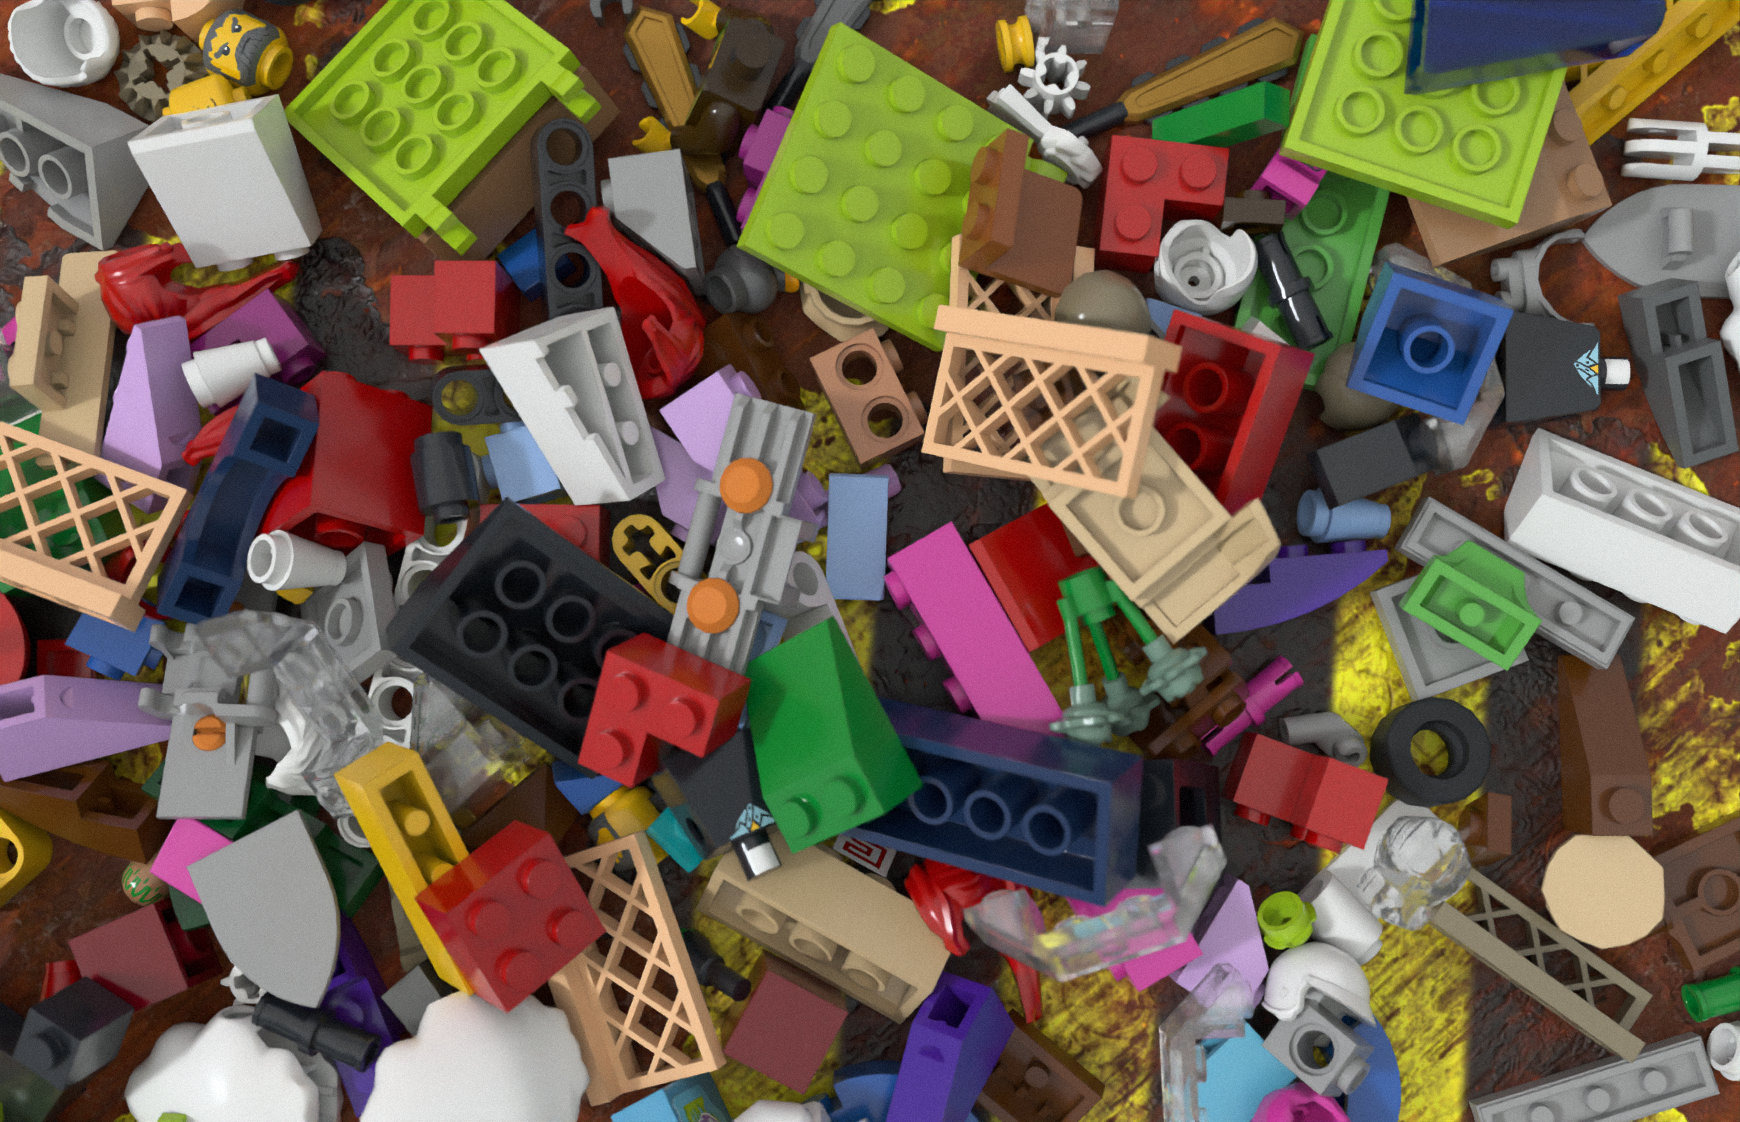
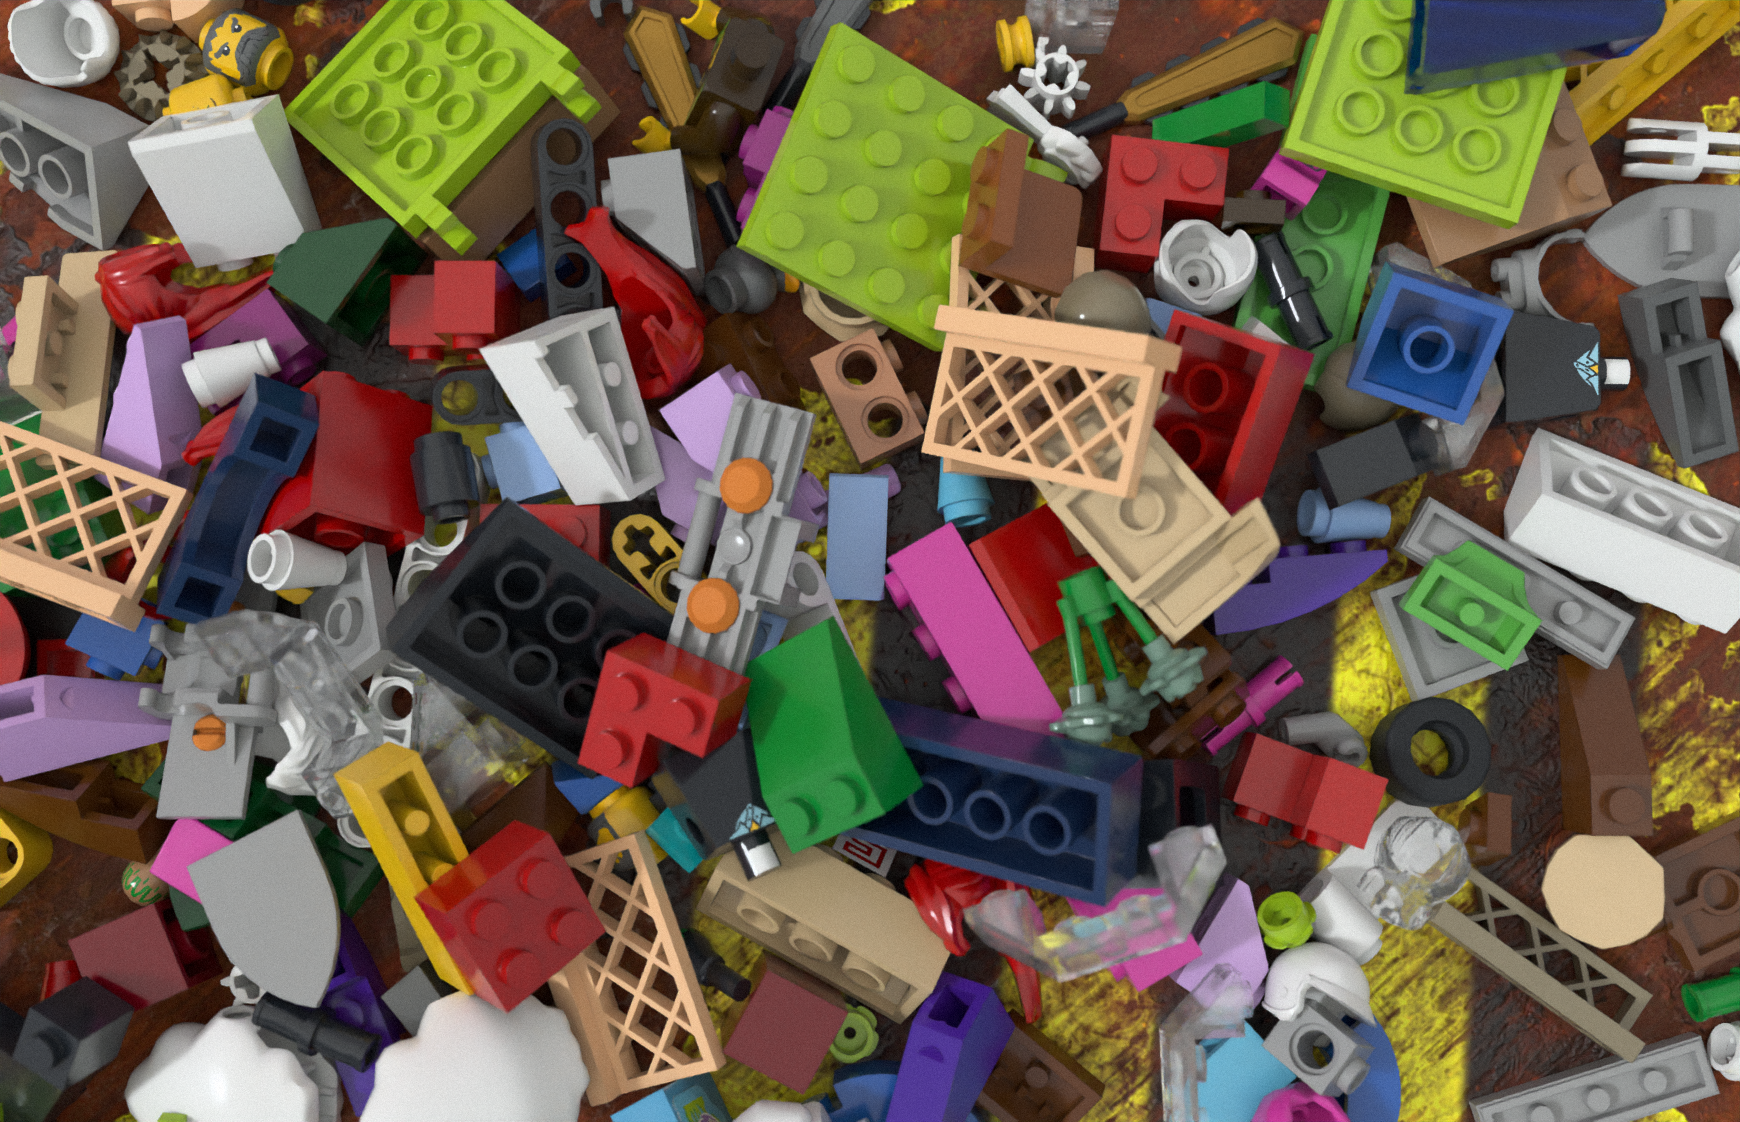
none -> dark green slope [266,218,428,347]
none -> lime plate [829,1003,879,1063]
none -> medium azure cone [937,449,995,528]

